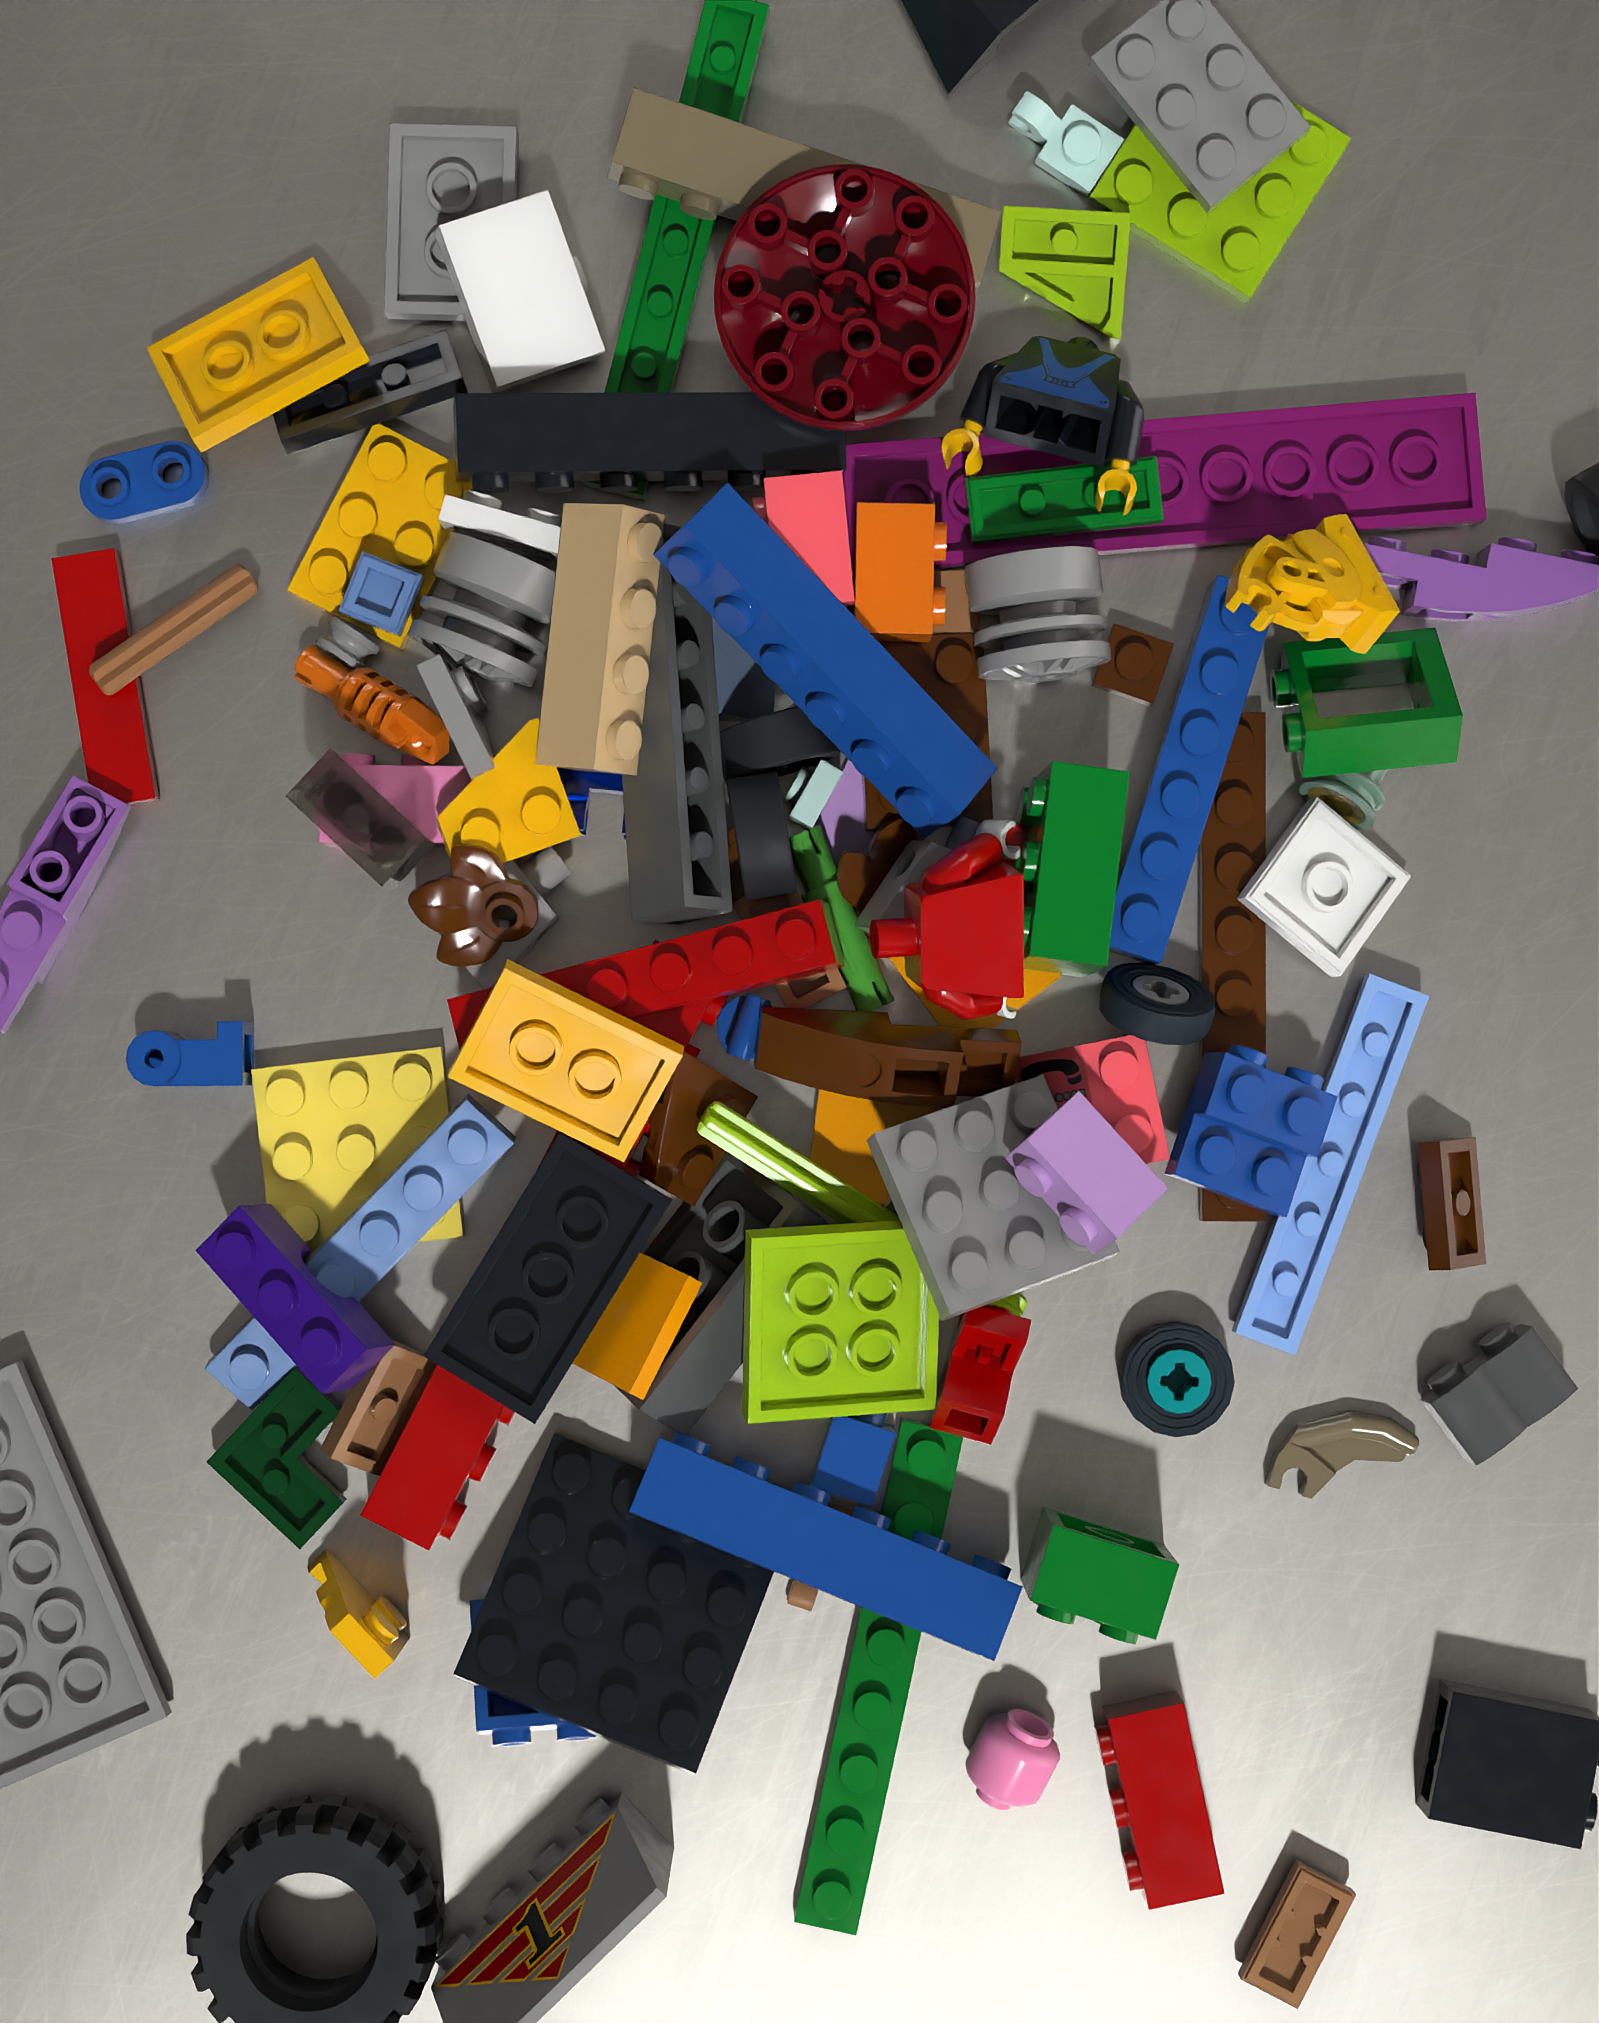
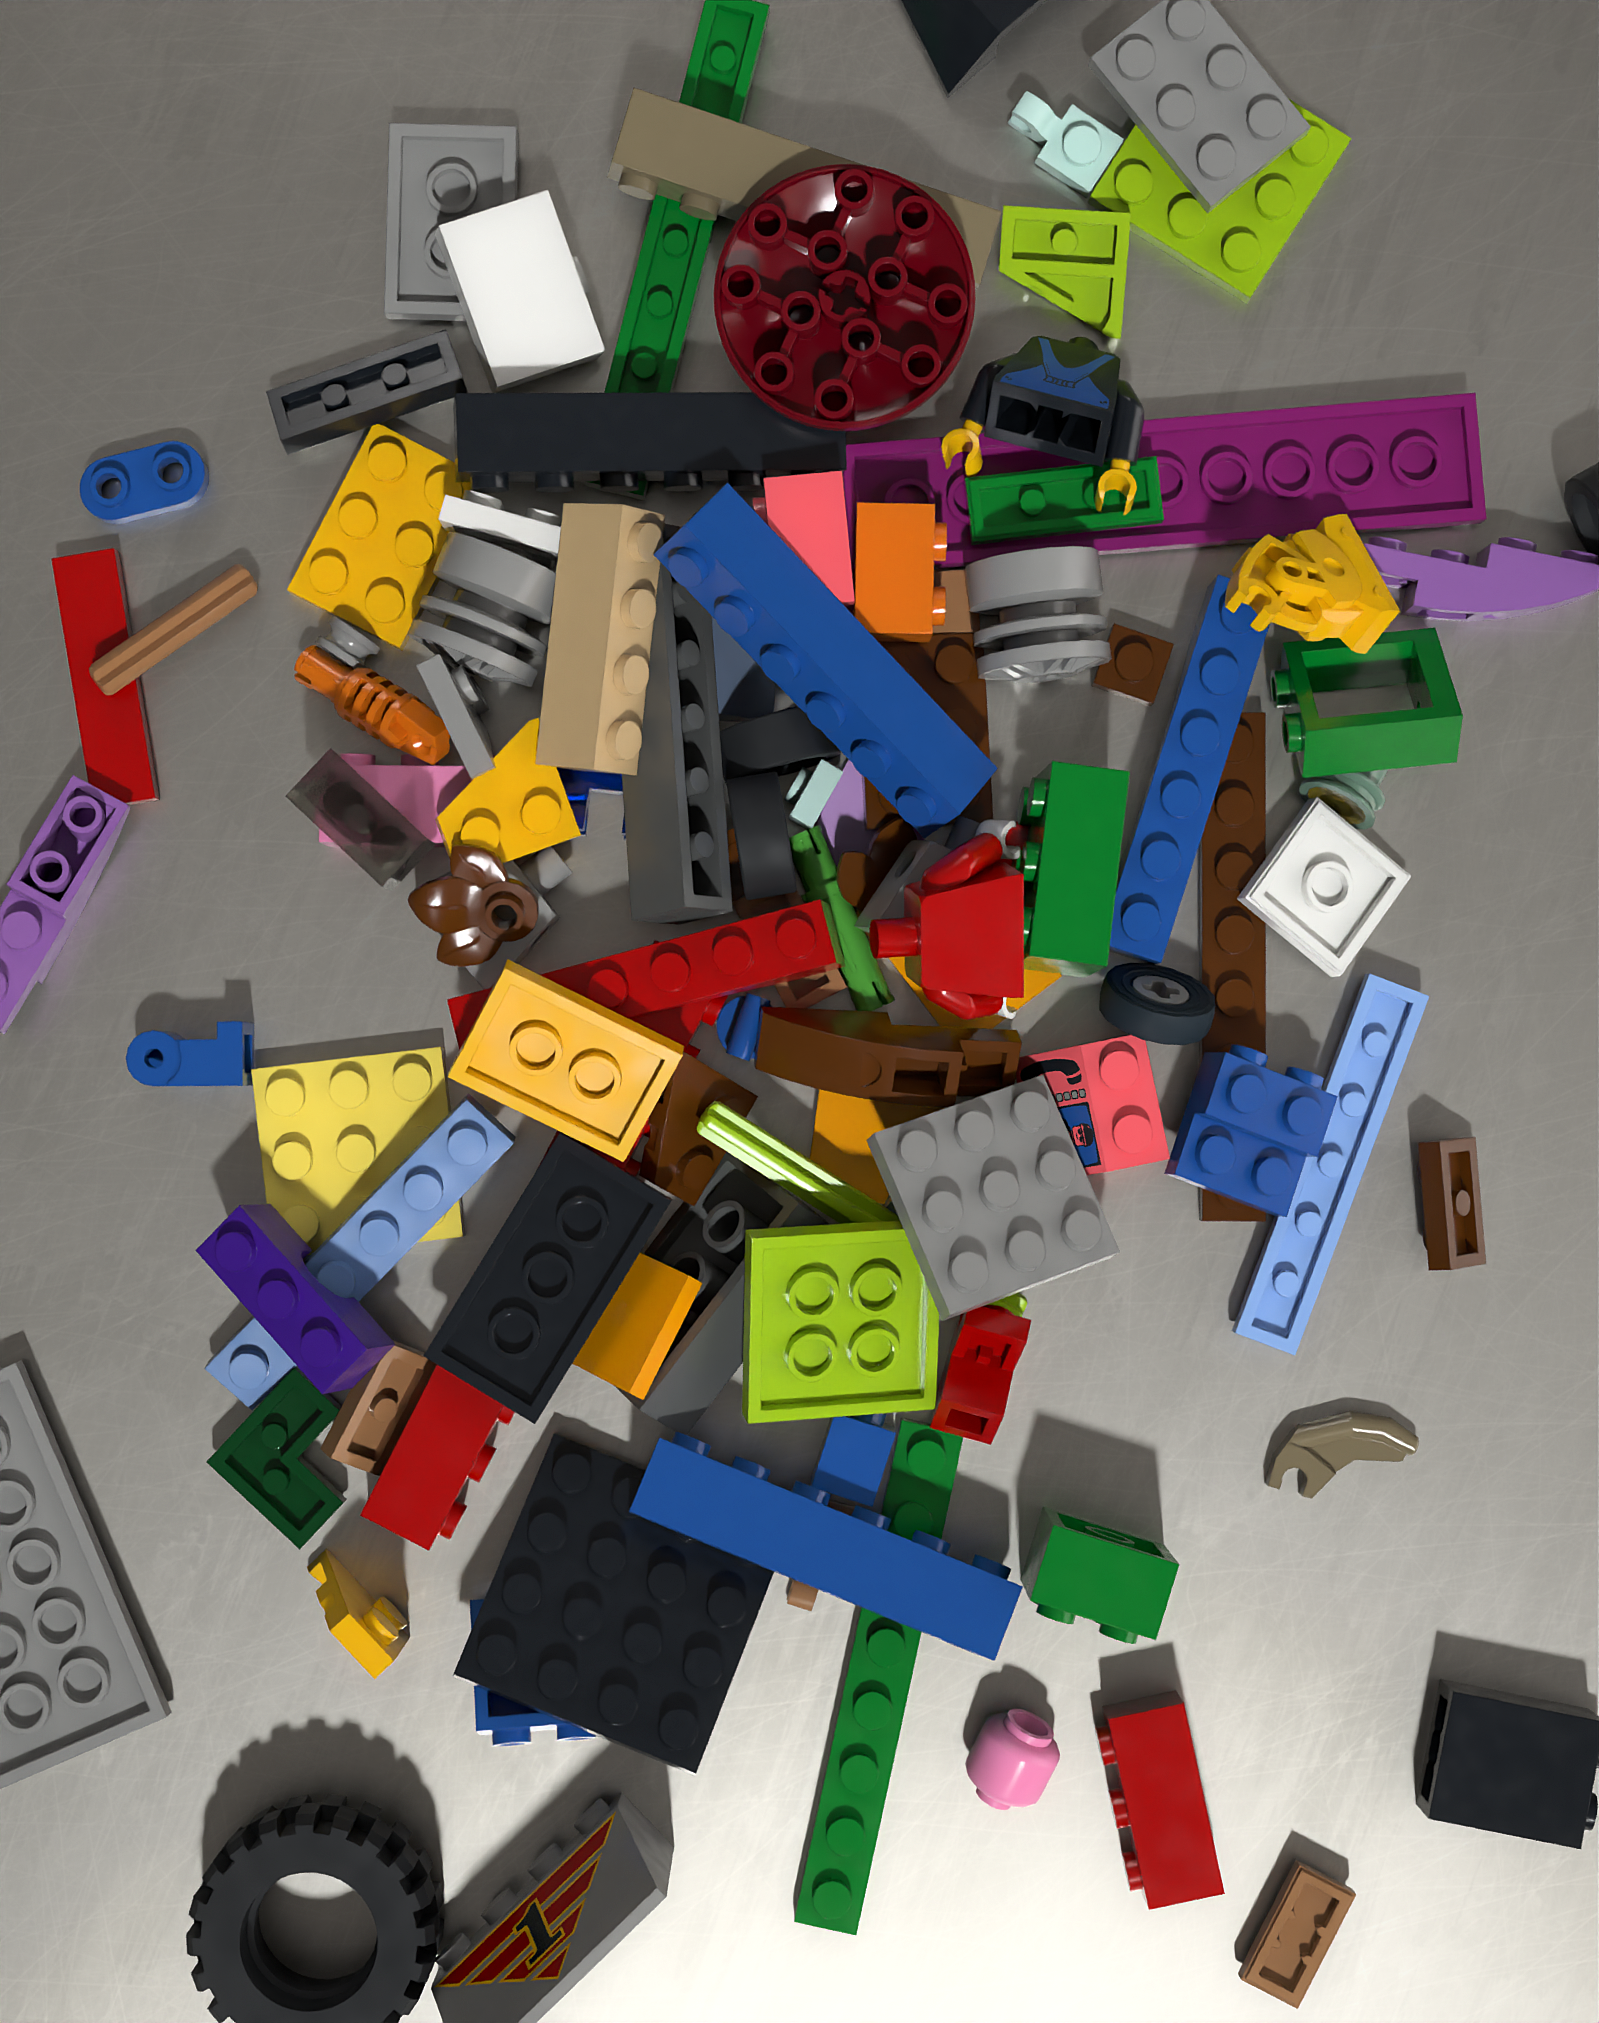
yellow plate [146,257,370,453] -> none
medium blue tile [338,551,424,637] -> none
lavender brick [1005,1091,1168,1255] -> none
black wheel [1118,1321,1235,1437] -> none
dark grey brick [1420,1322,1578,1466] -> none

